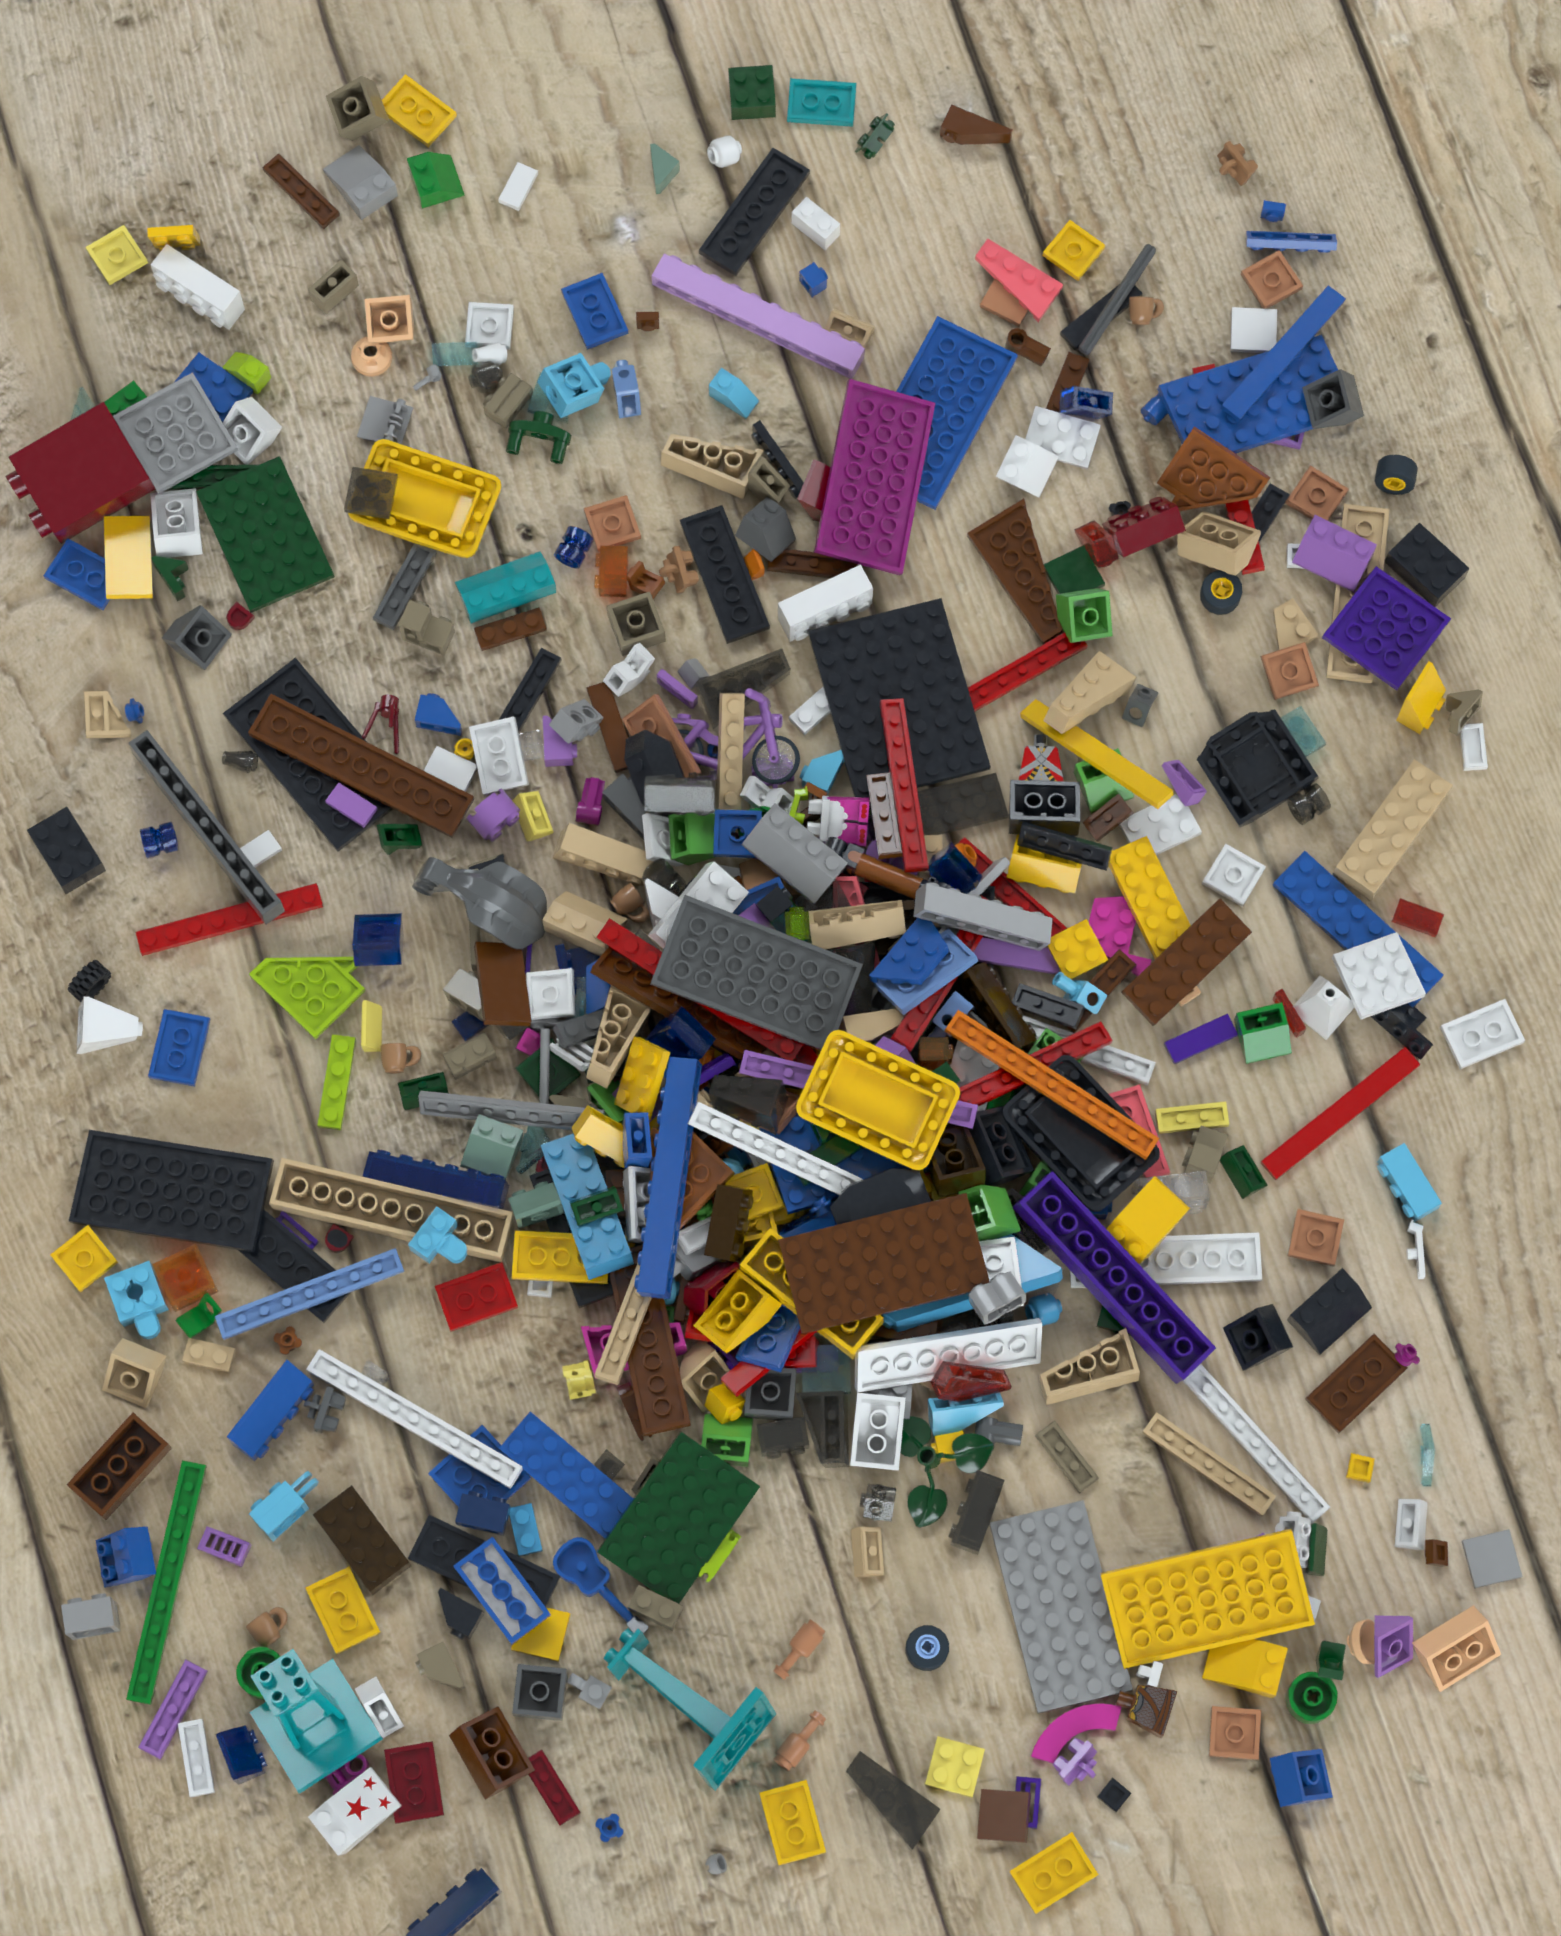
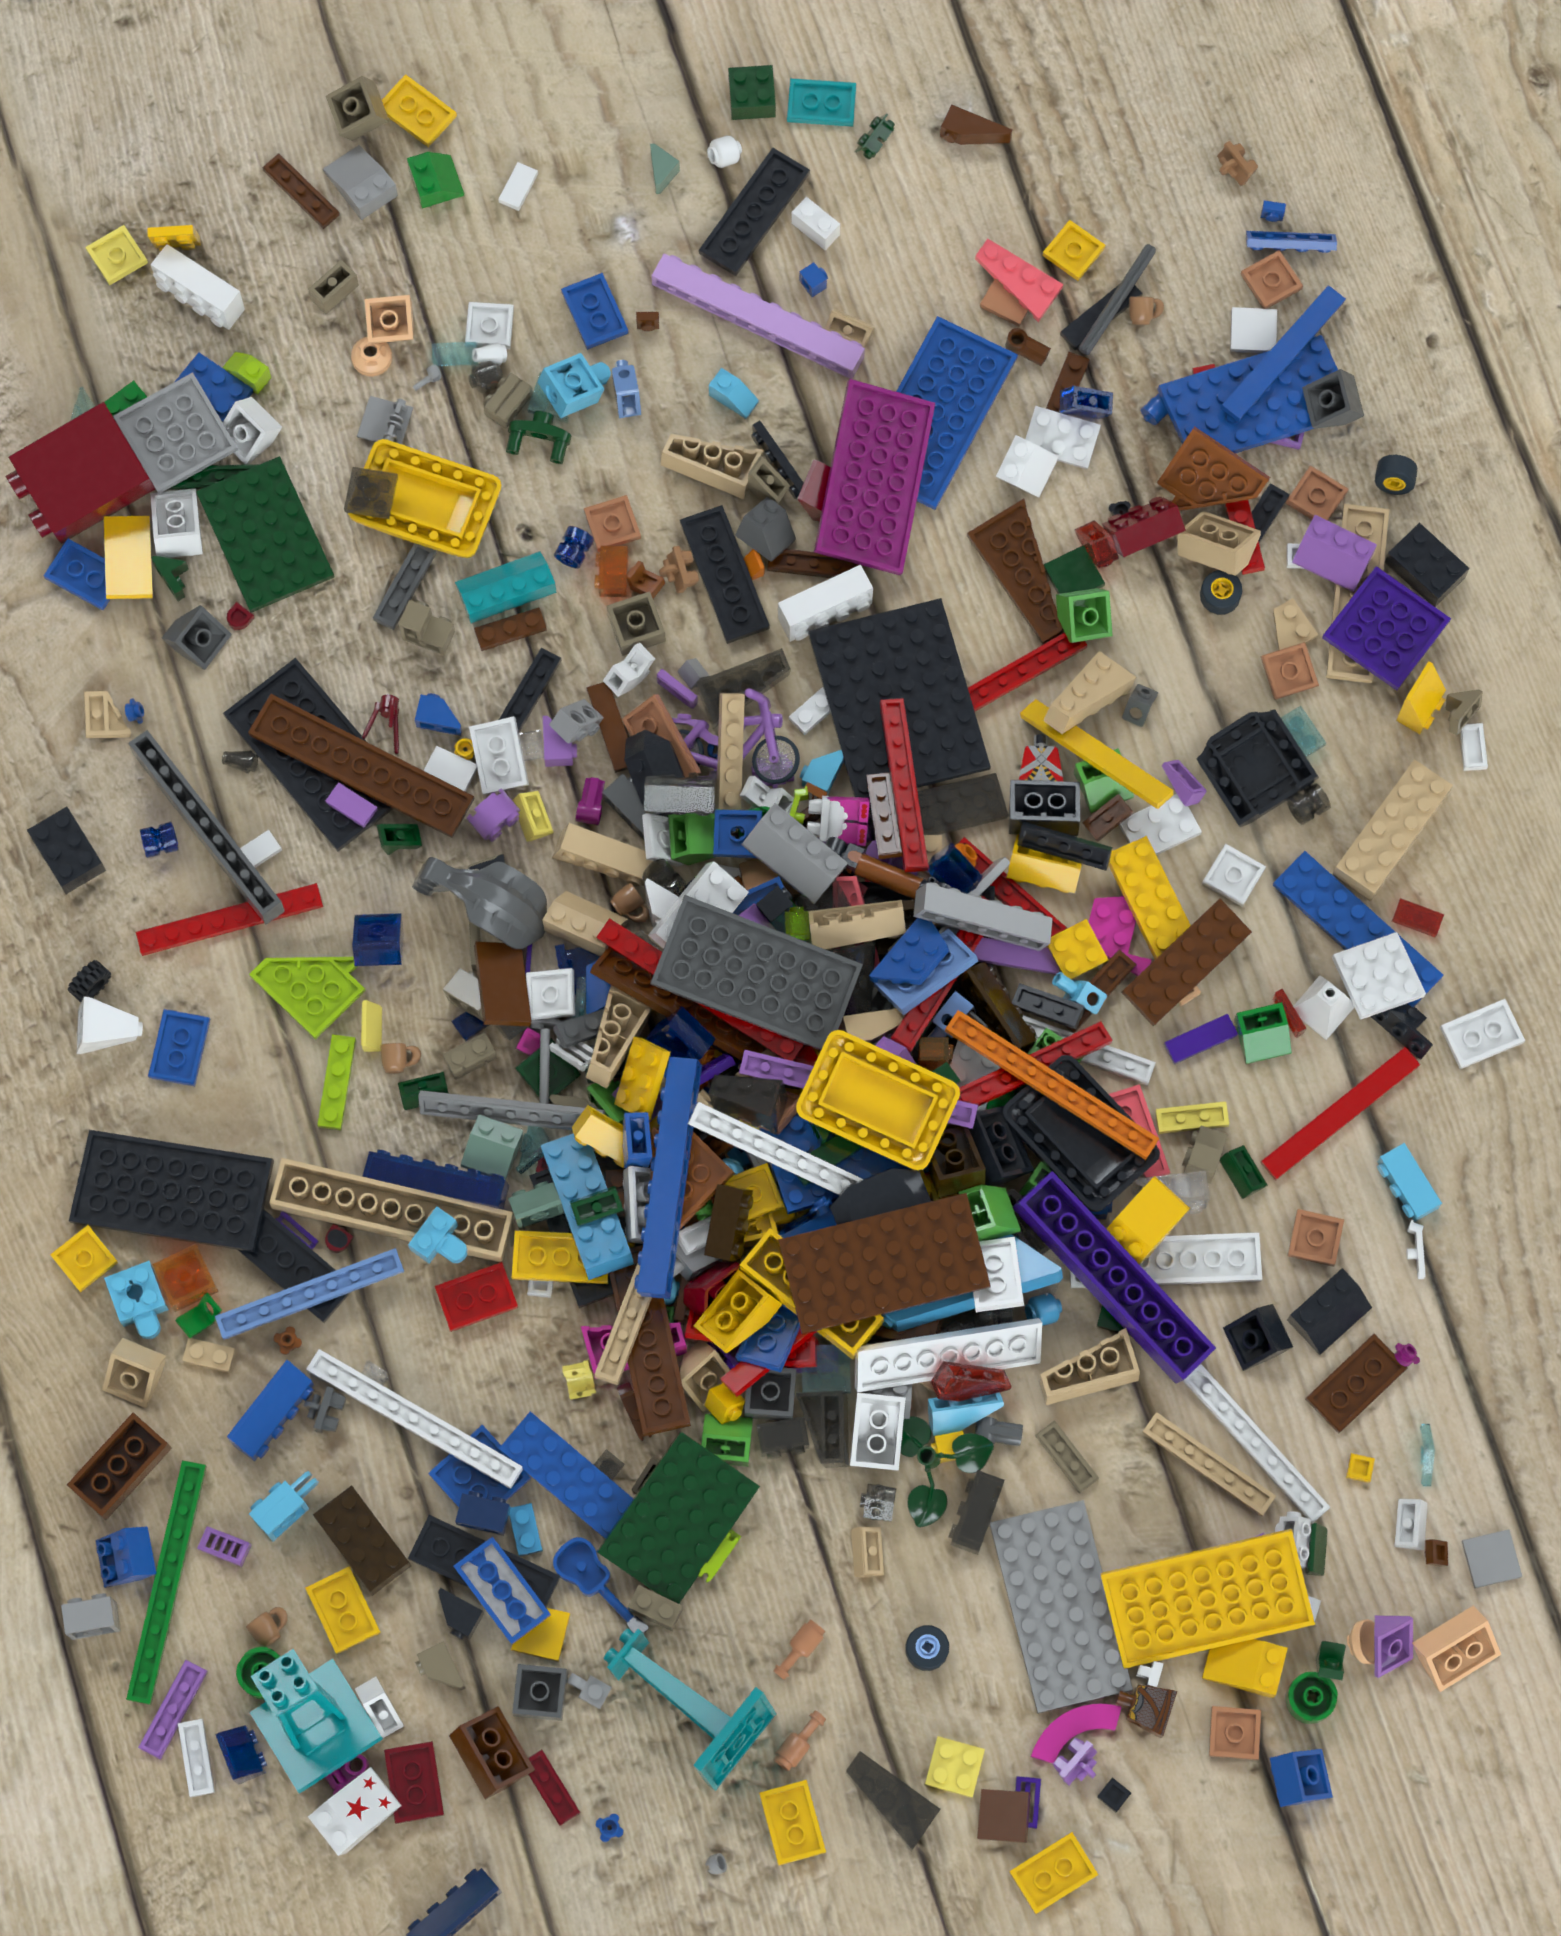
light grey brick [969,1271,1026,1324] -> none

